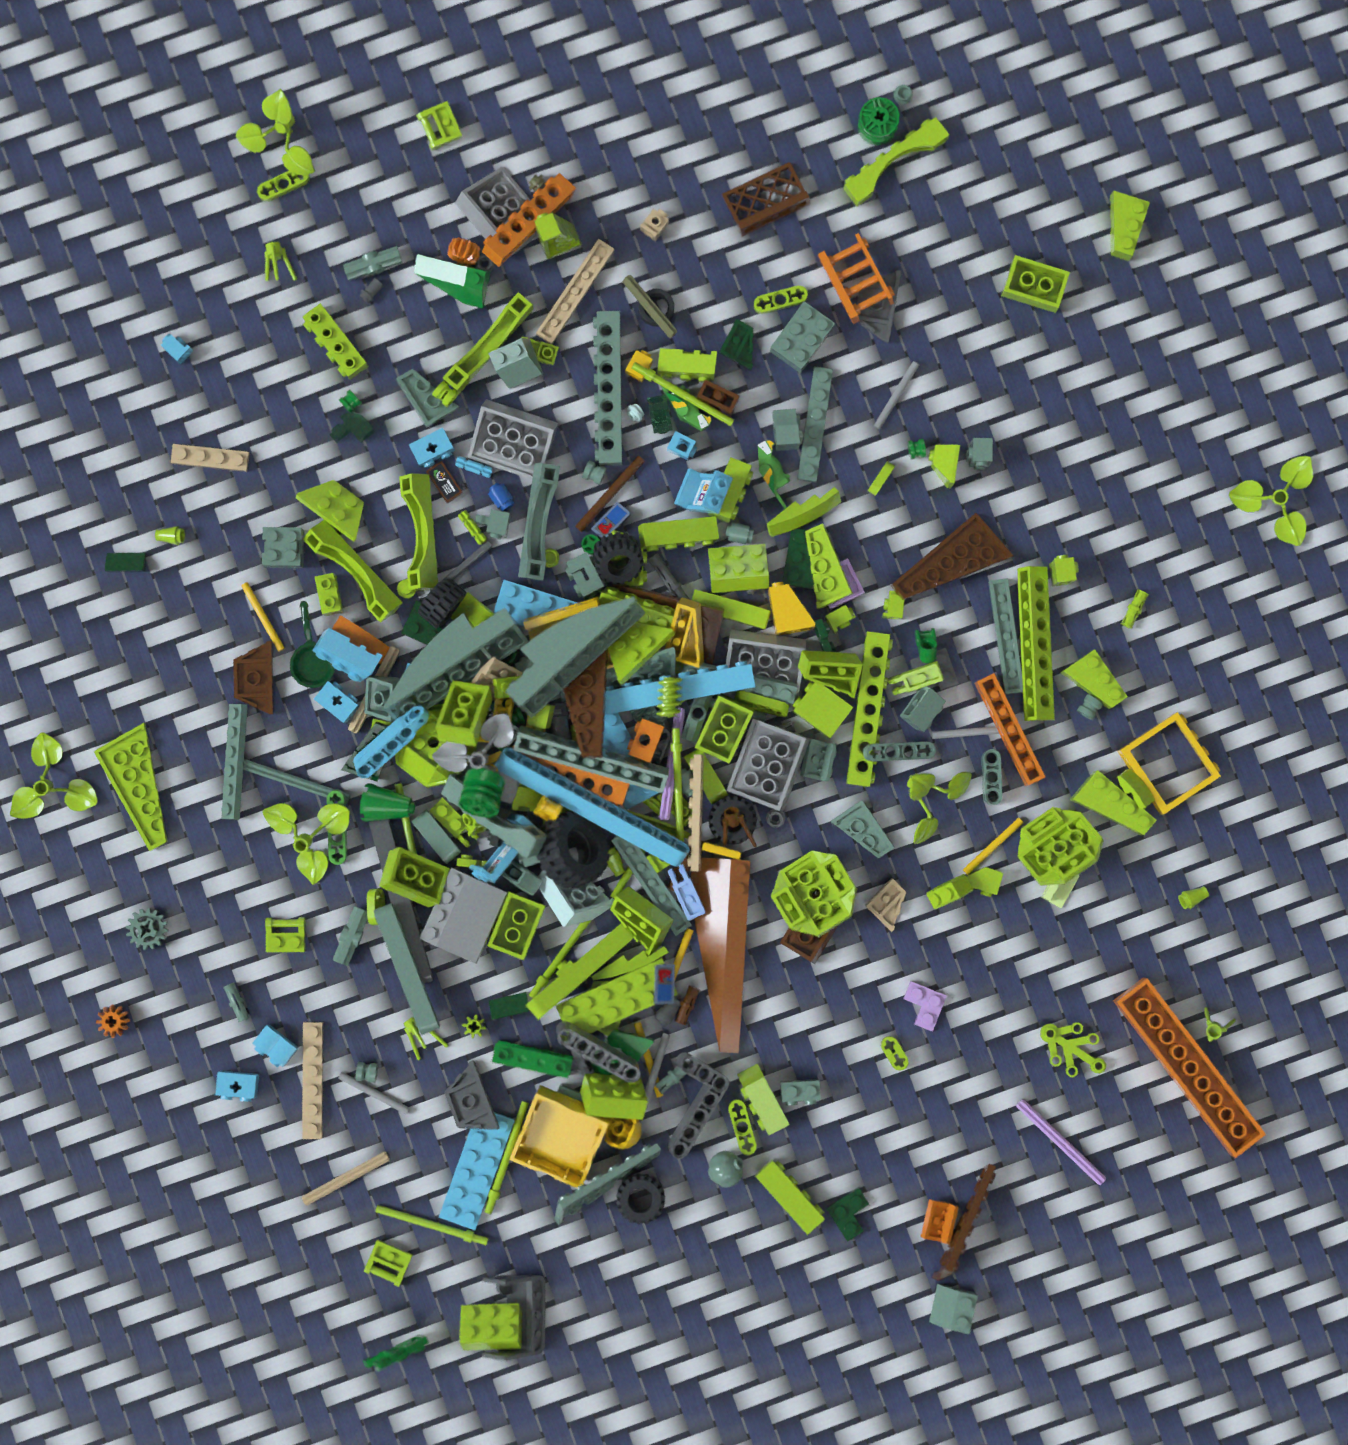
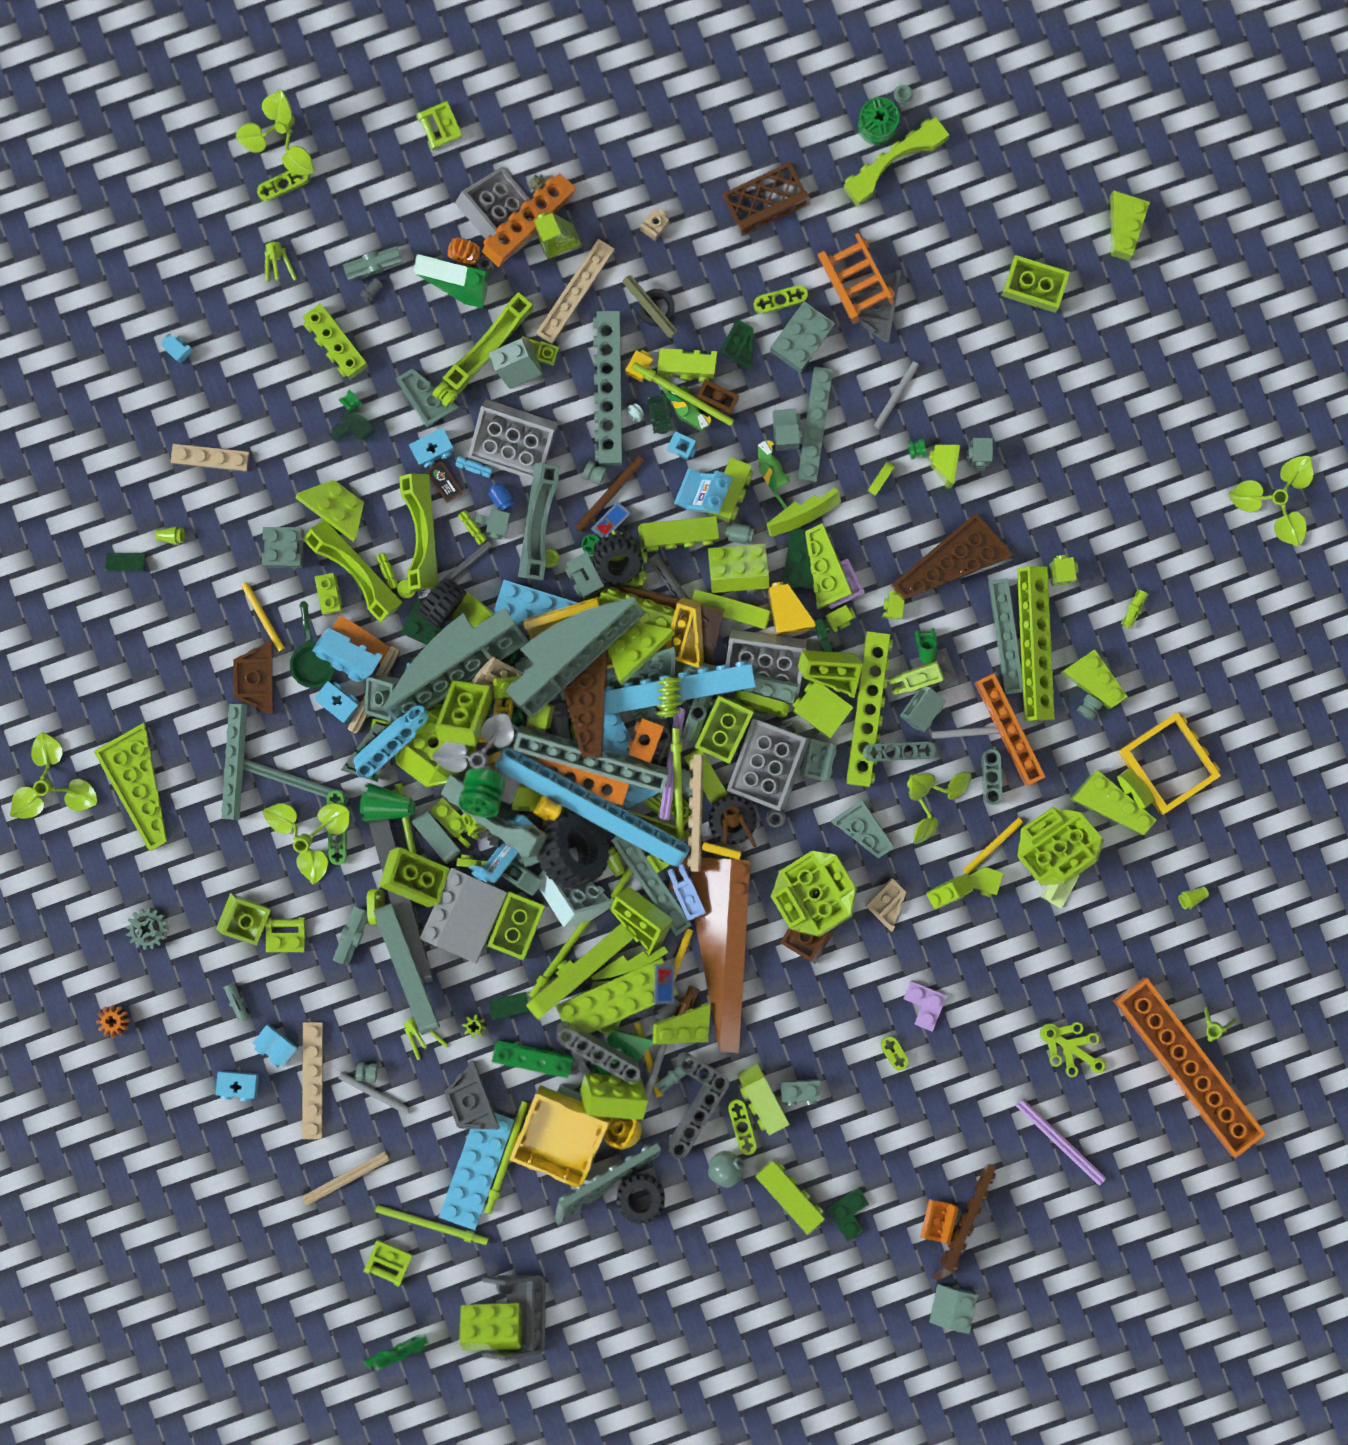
none -> lime slope [216,893,271,946]
none -> lime axle [376,553,398,590]
none -> lime wing [653,1003,711,1045]

